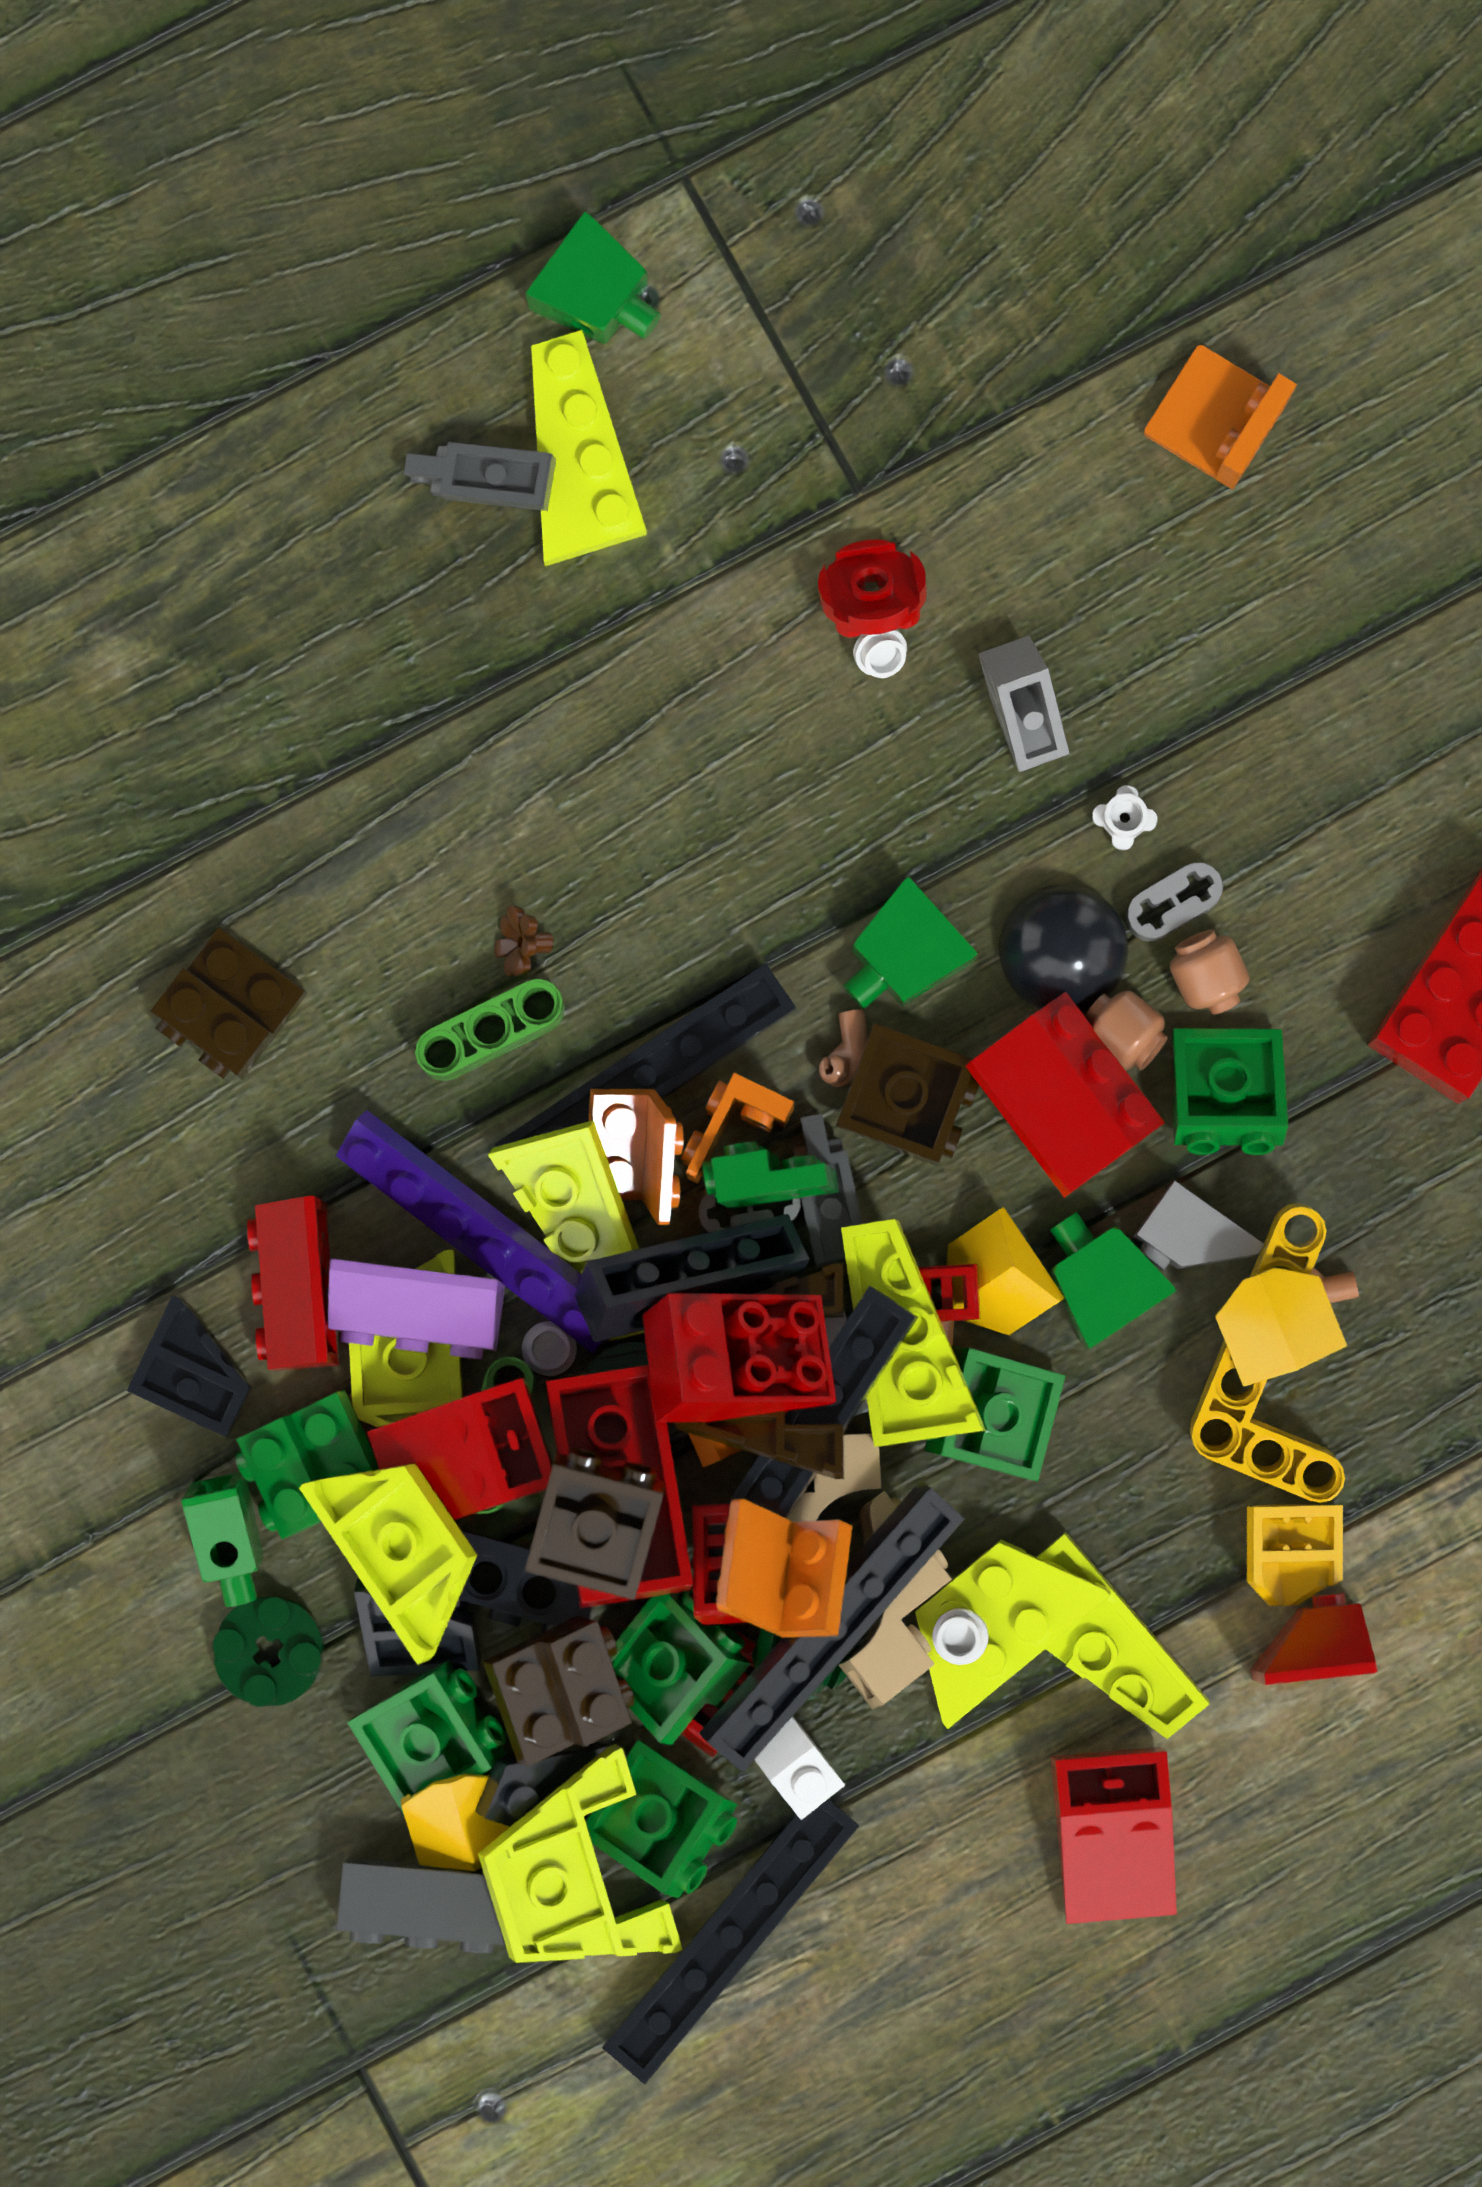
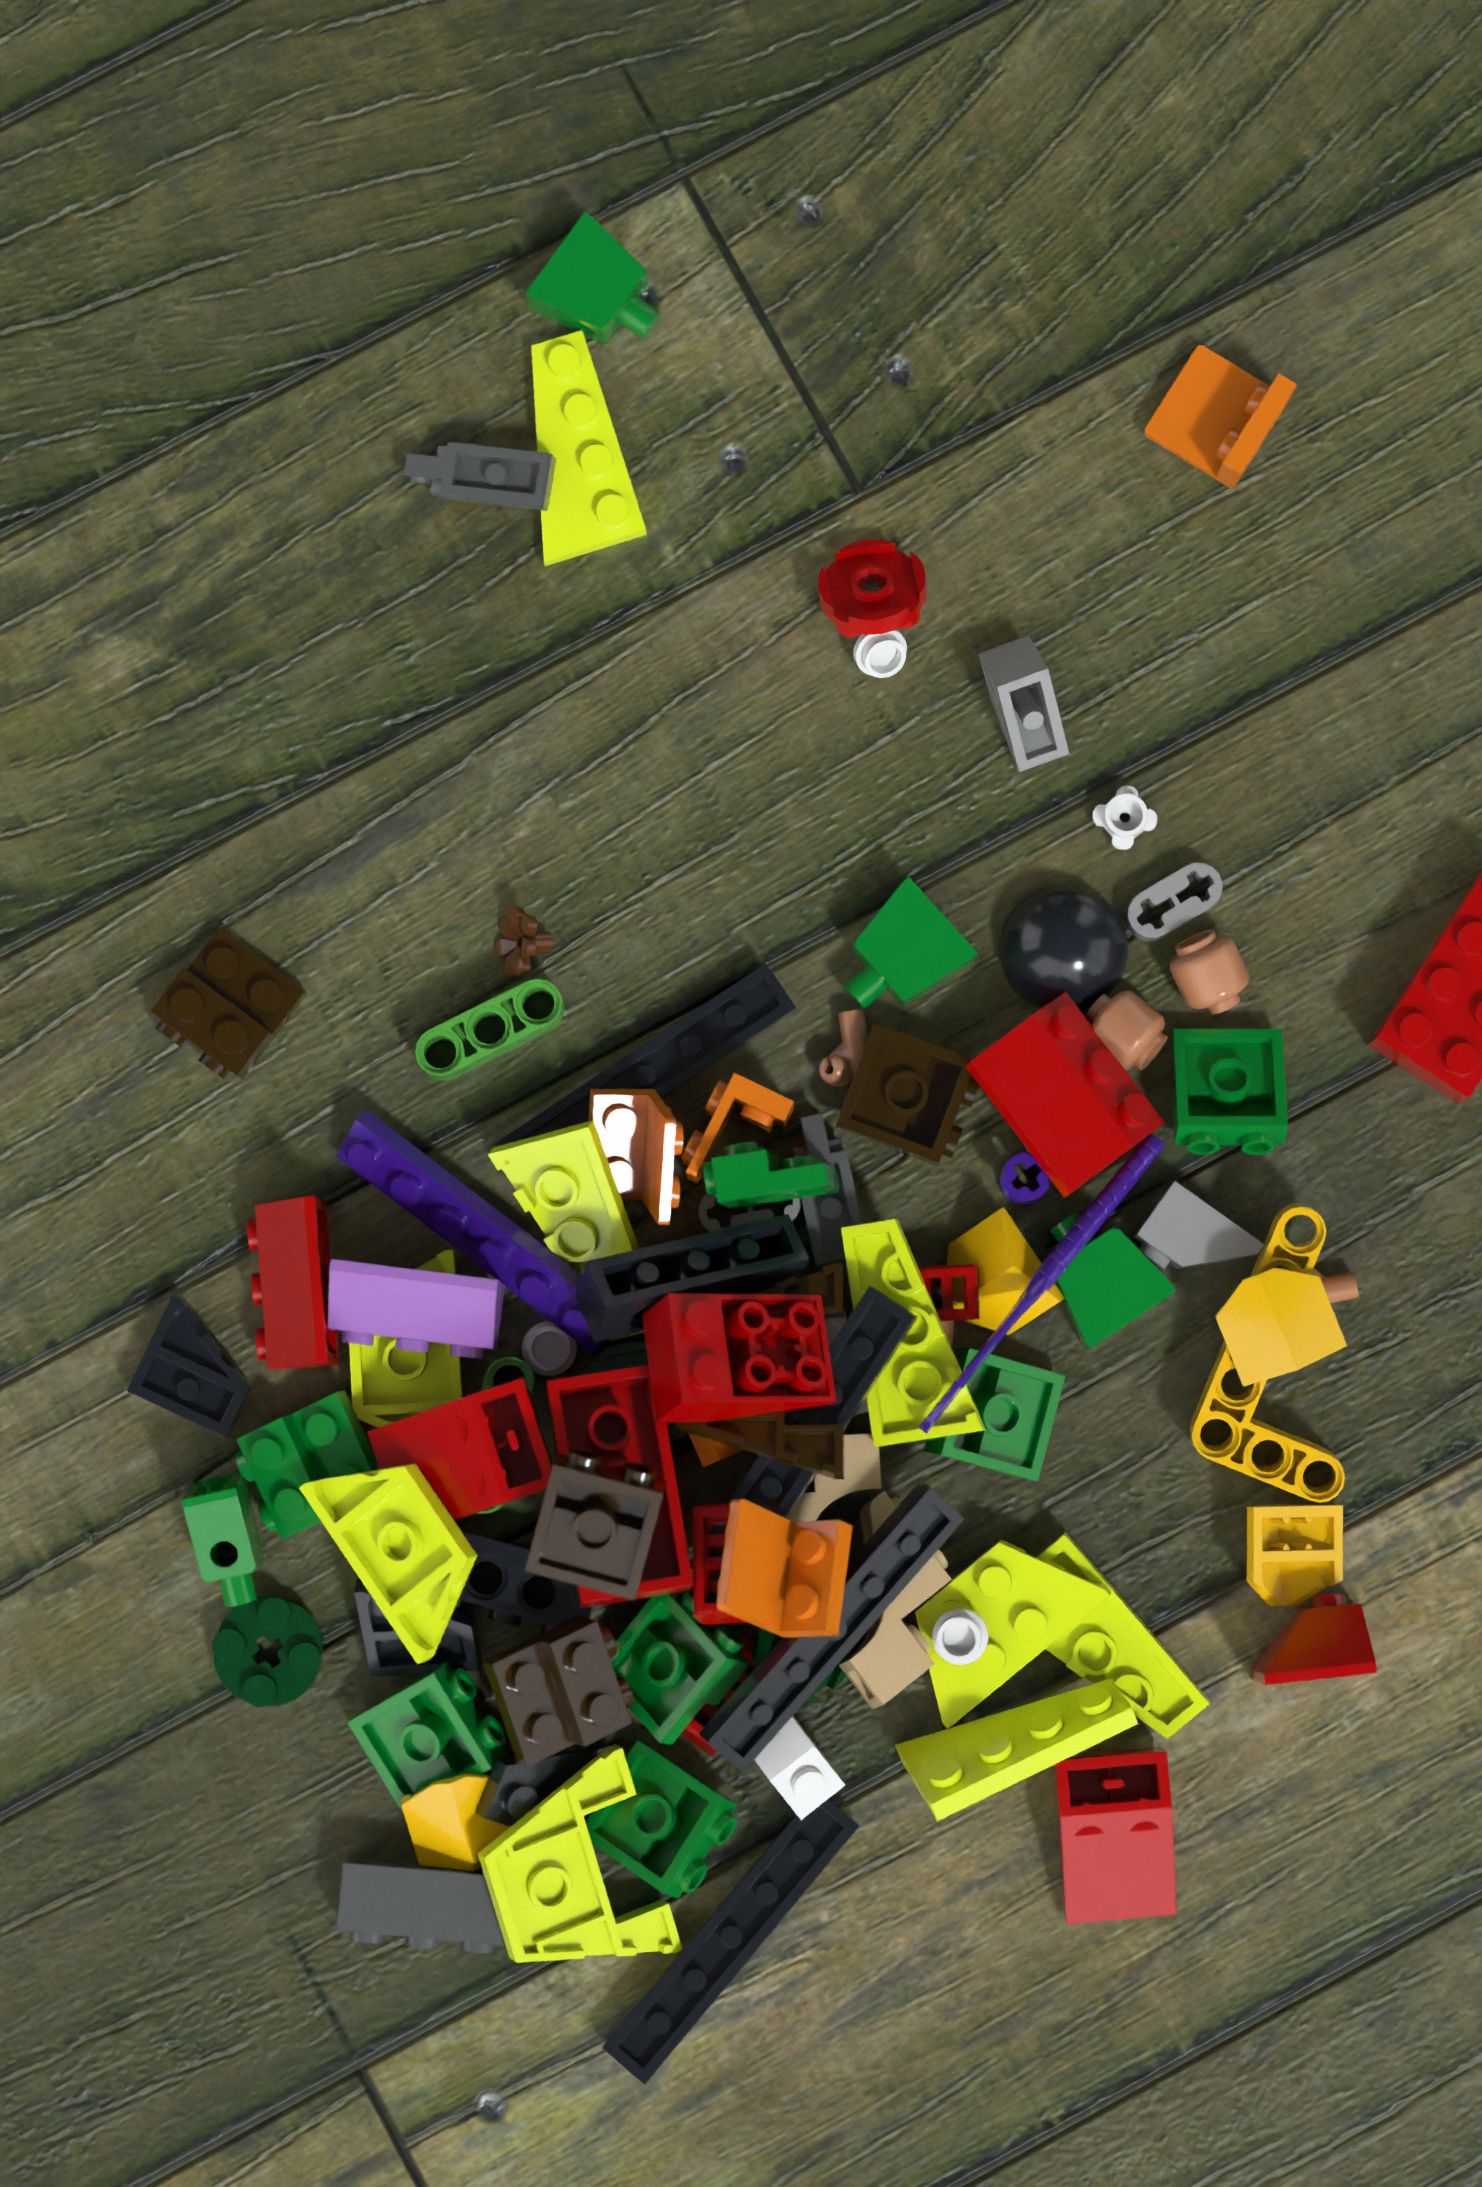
none -> neon yellow wing [895,1678,1138,1821]
none -> dark purple piece [918,1134,1164,1434]
none -> dark purple bush [999,1153,1049,1205]

